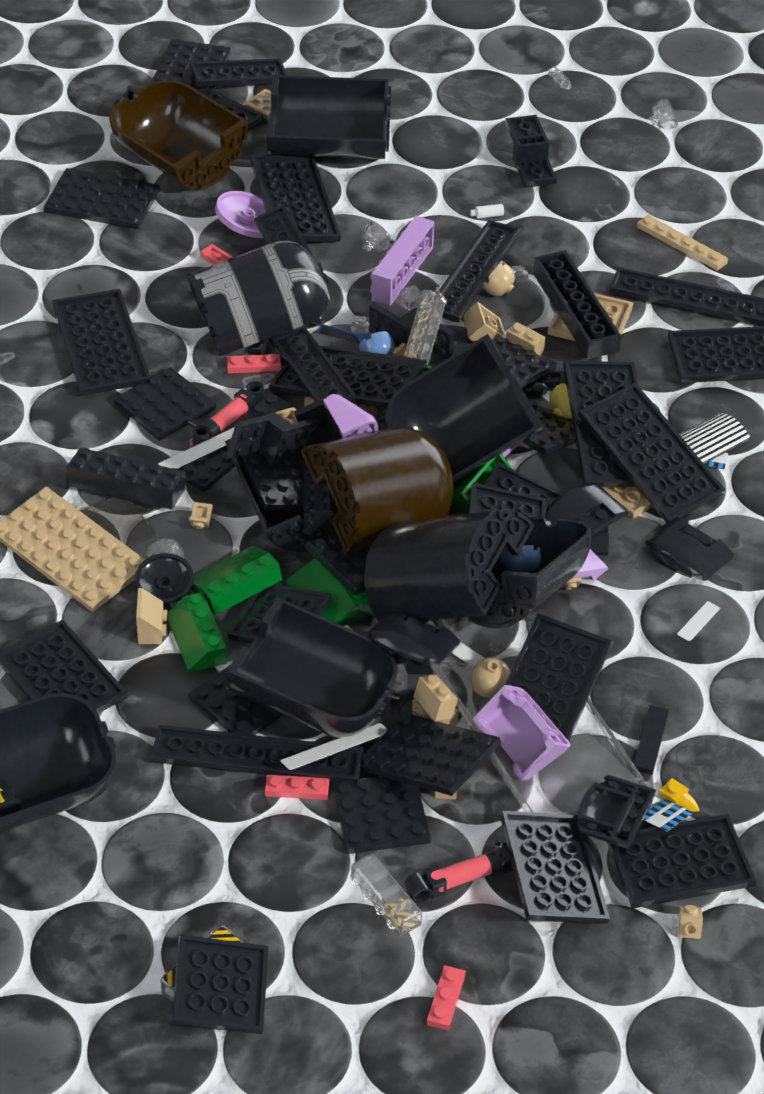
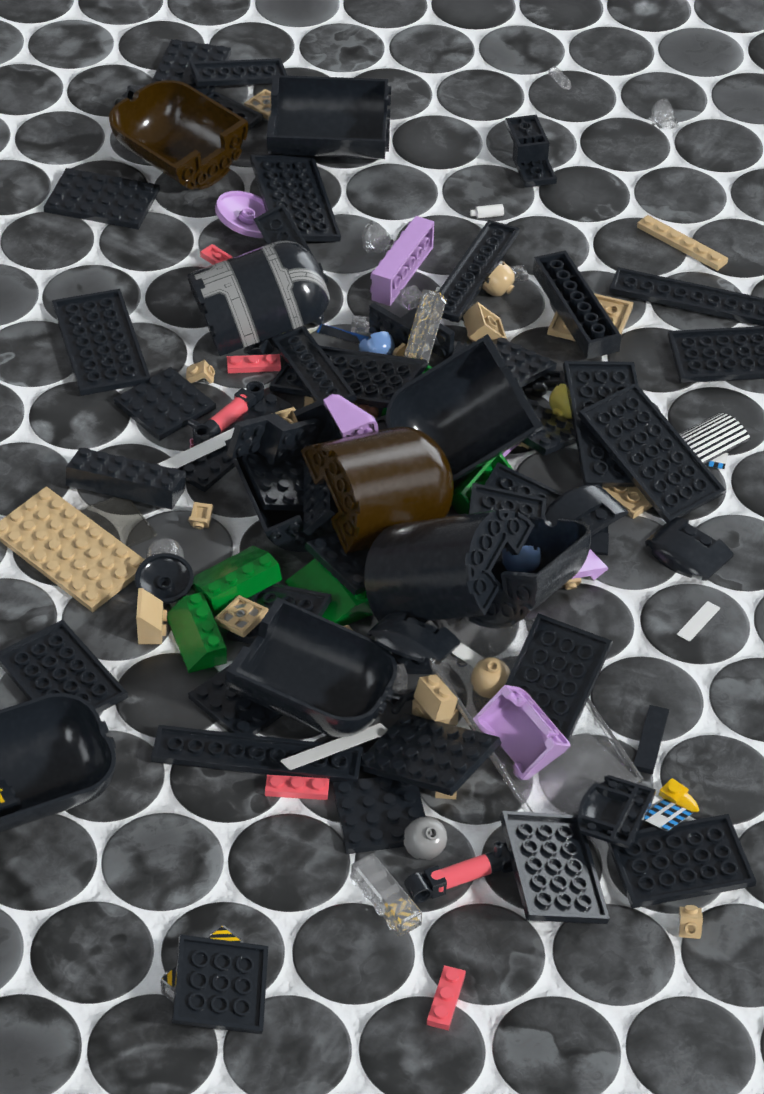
tan brick [506,322,545,356] -> none
none -> tan bracket [186,360,215,384]
none -> tan piece [214,595,269,638]
none -> light grey cylinder [404,816,447,860]

